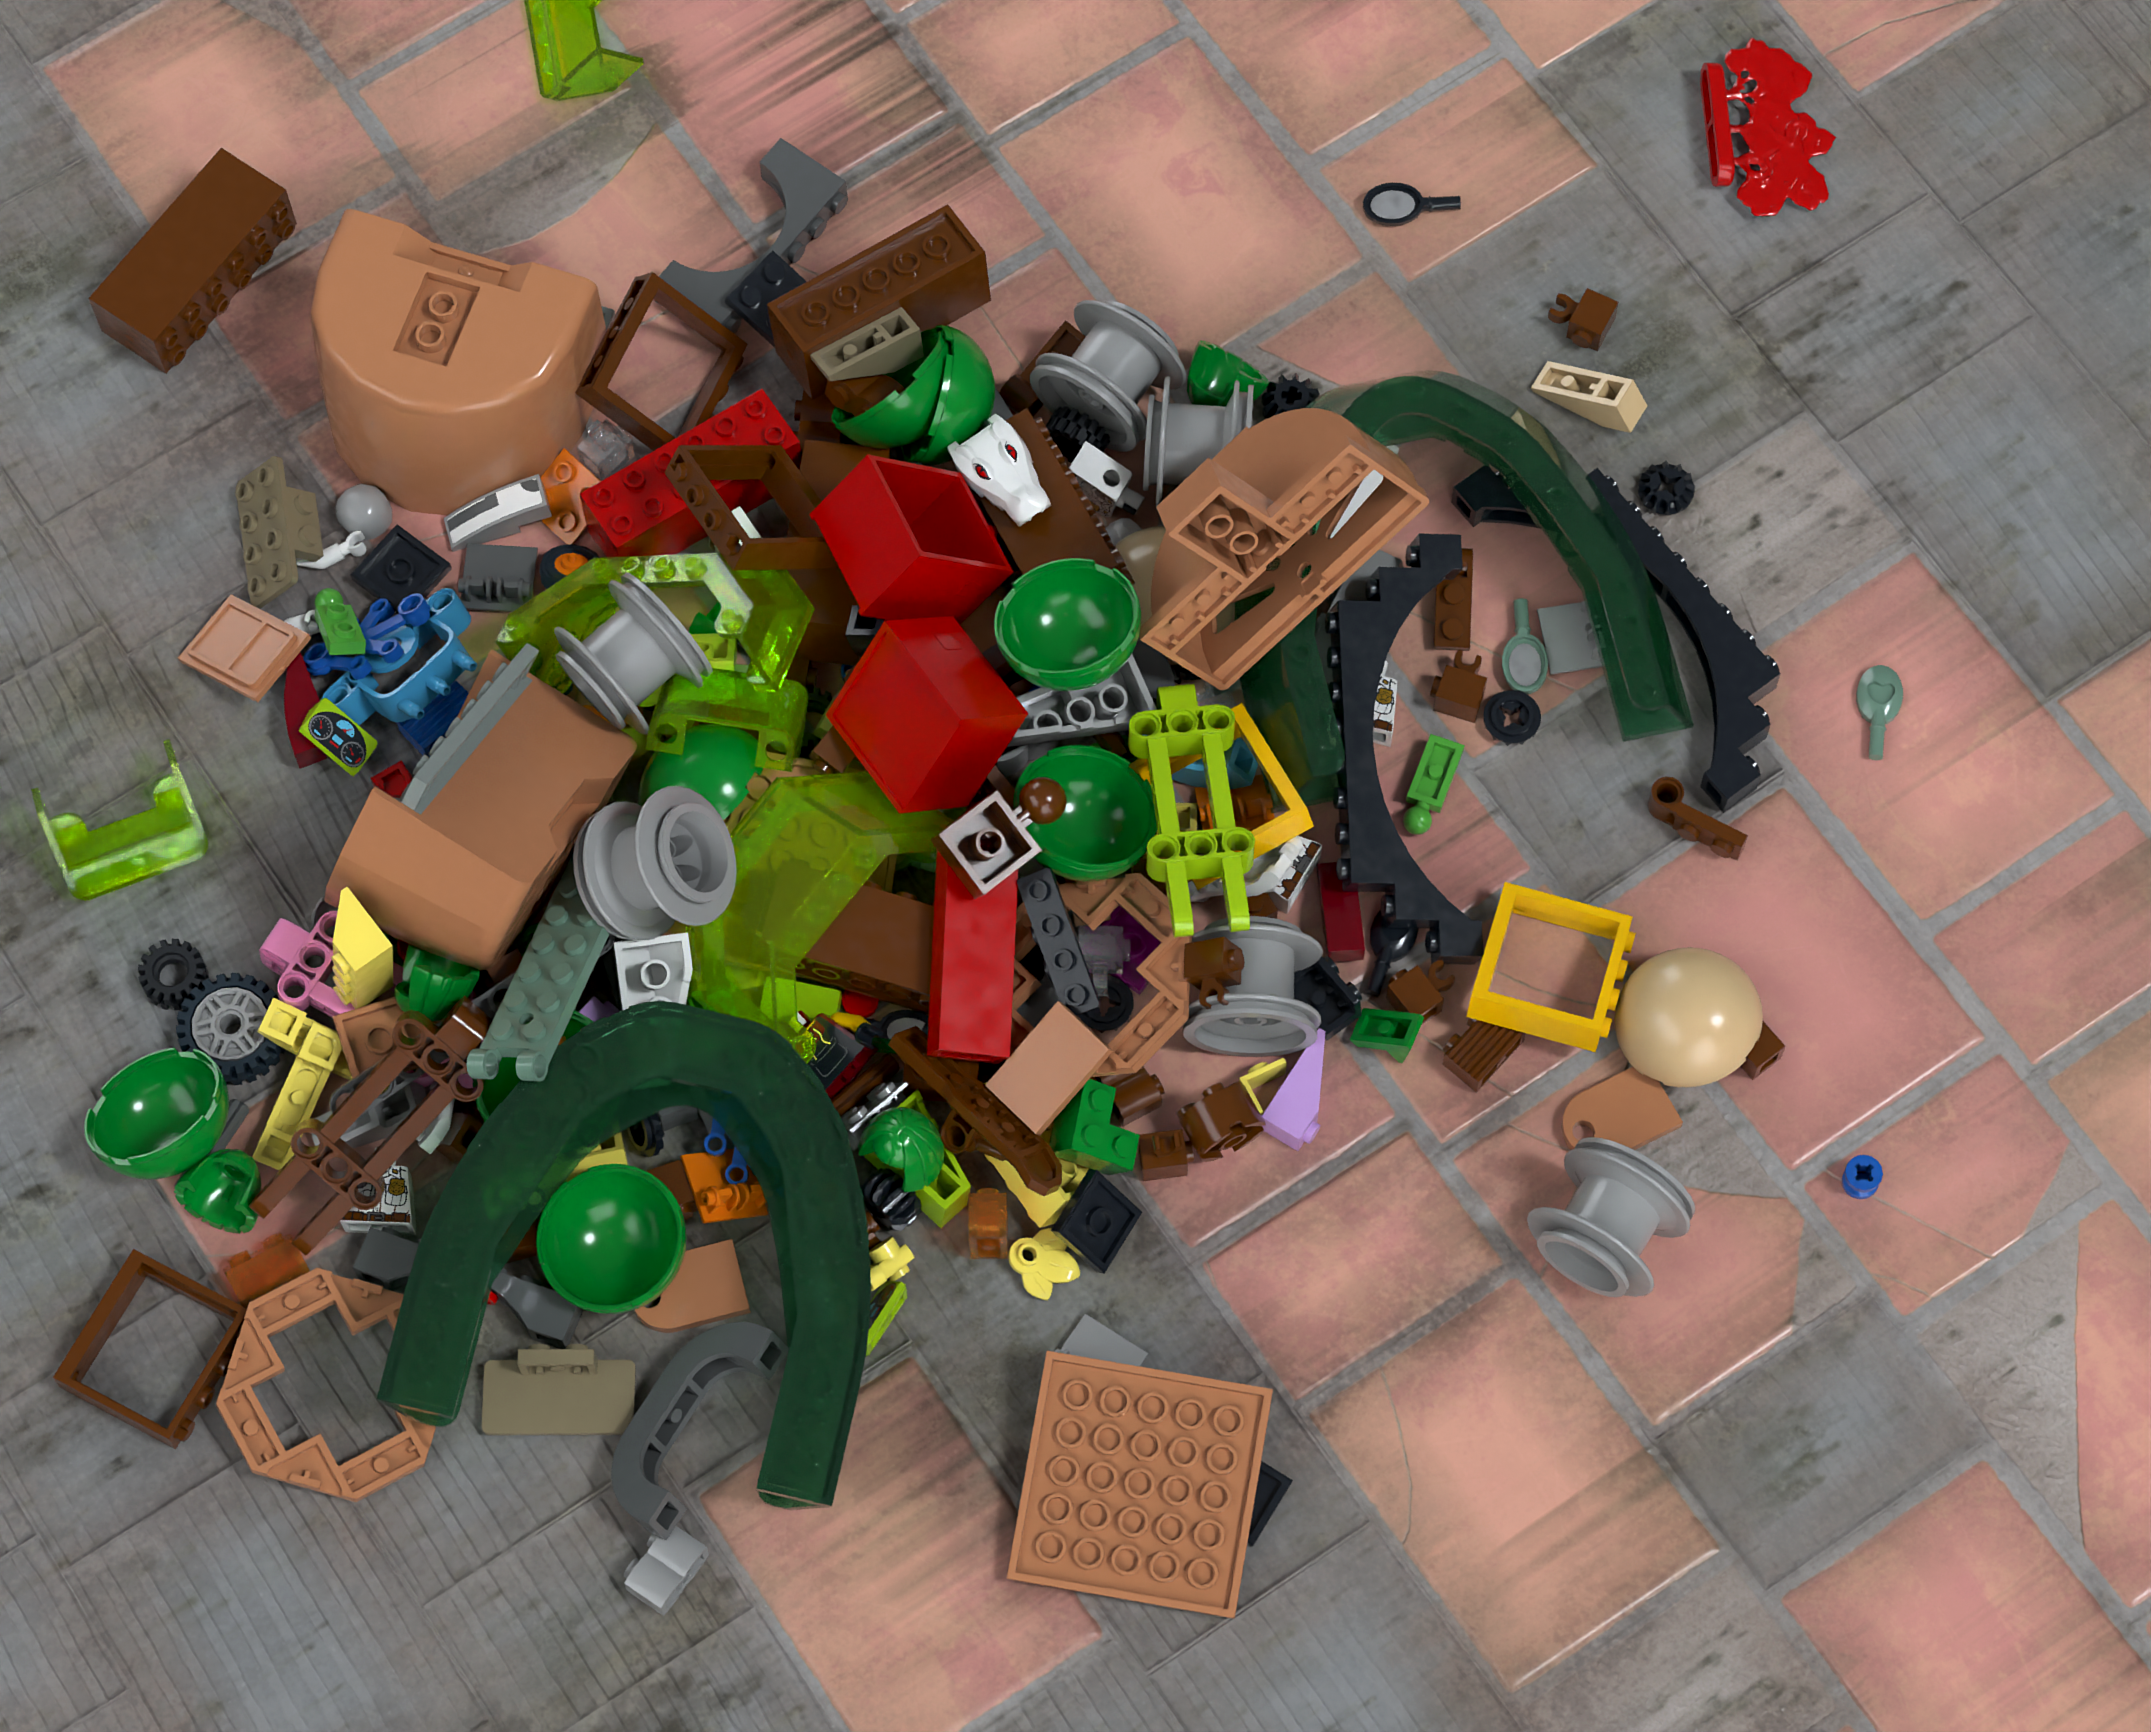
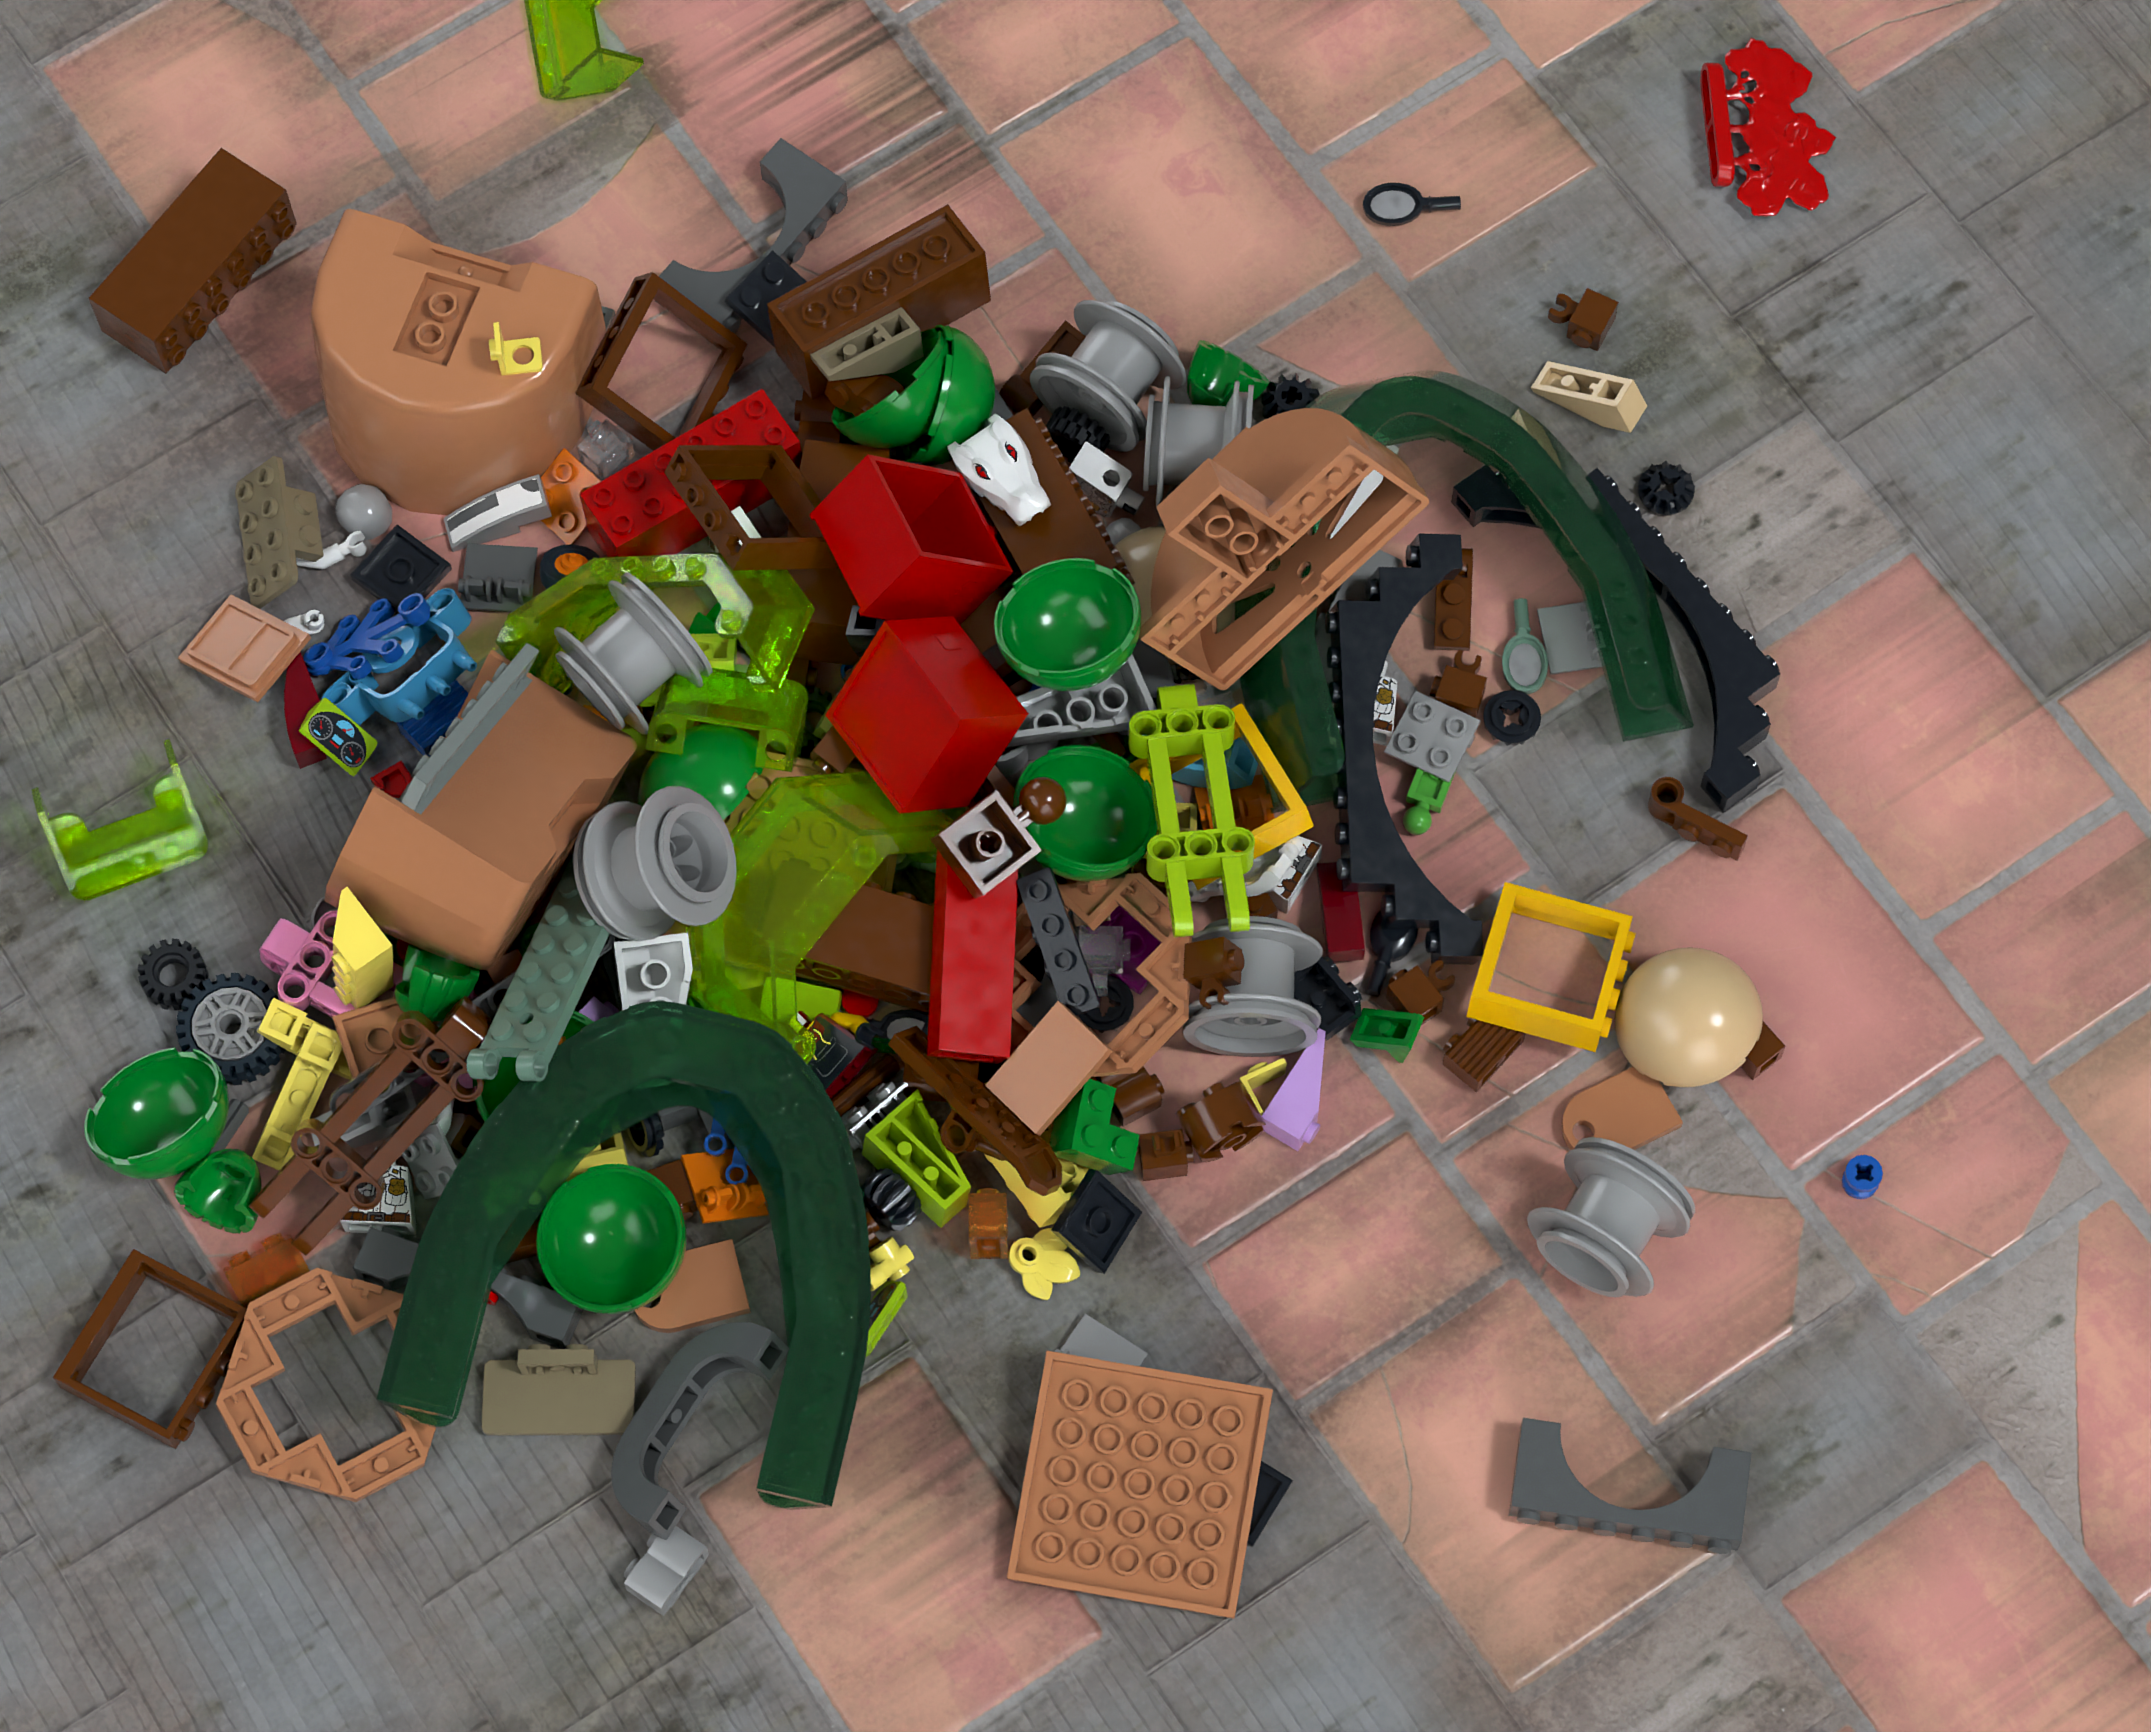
bright green plate [315,588,366,655] -> none
green hair [858,1107,945,1192] -> none
sand green piece [1856,665,1903,760] -> none
none -> light grey hinge [402,1122,479,1199]
none -> light yellow bracket [489,322,543,376]
none -> light grey hinge [1384,691,1481,782]
none -> dark grey arch [1509,1418,1752,1554]

